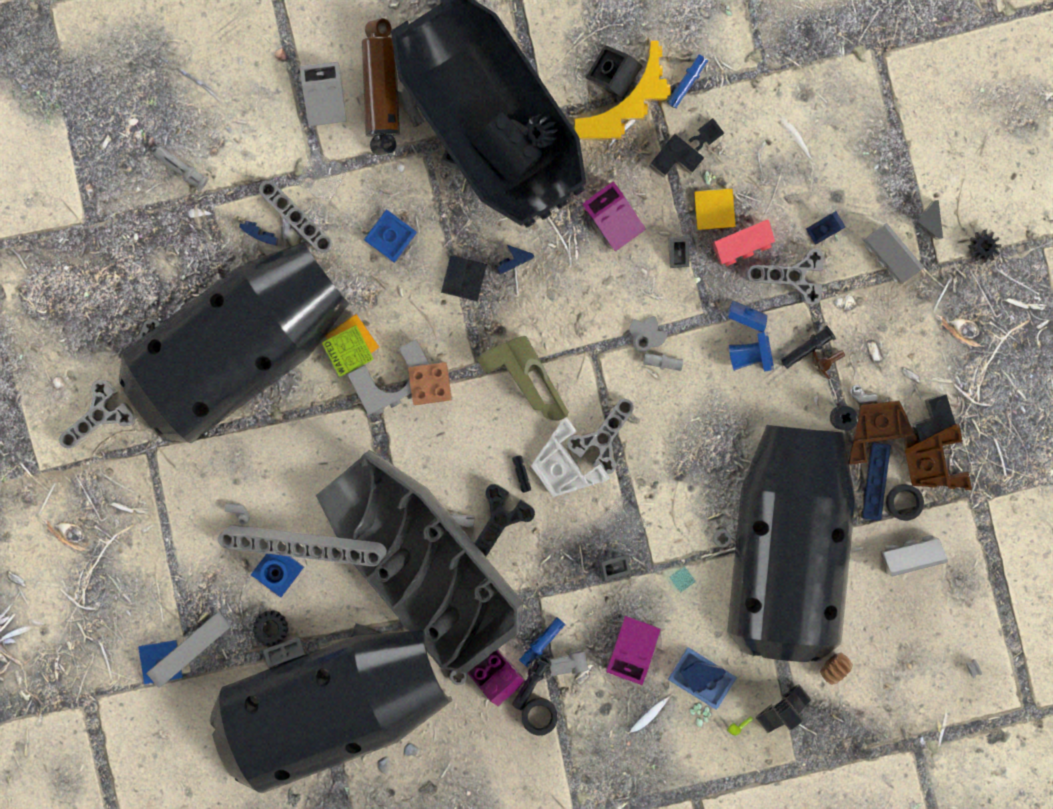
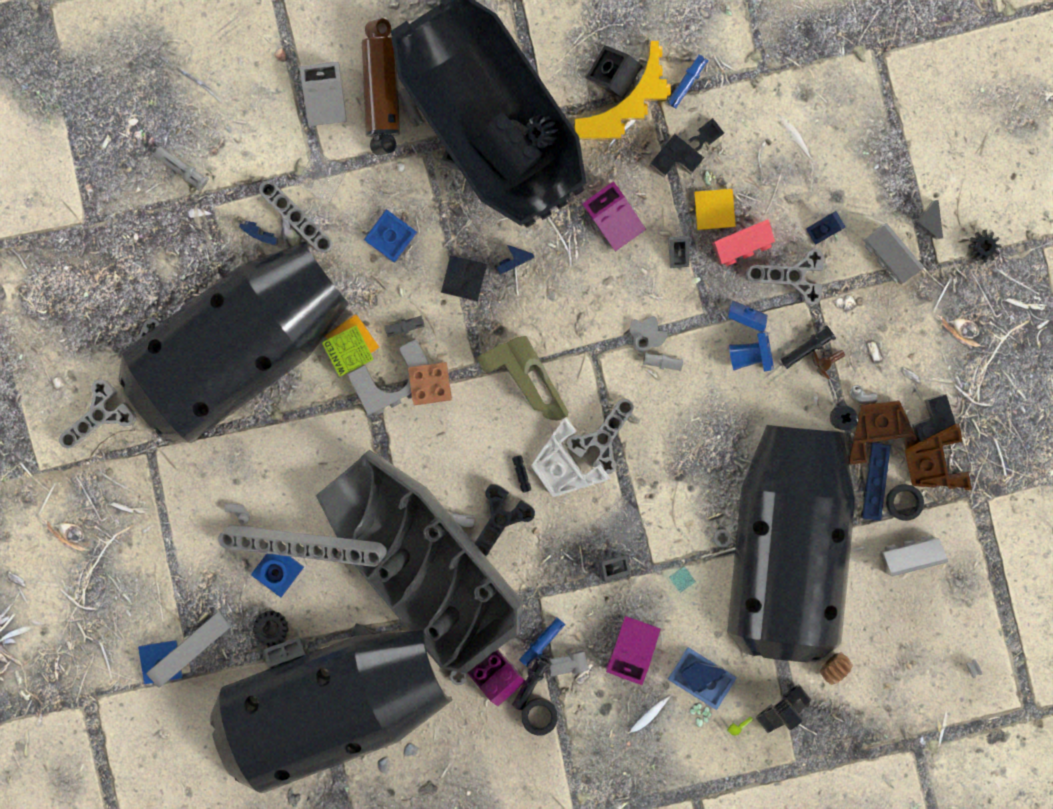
none -> dark grey pin [385,315,425,337]

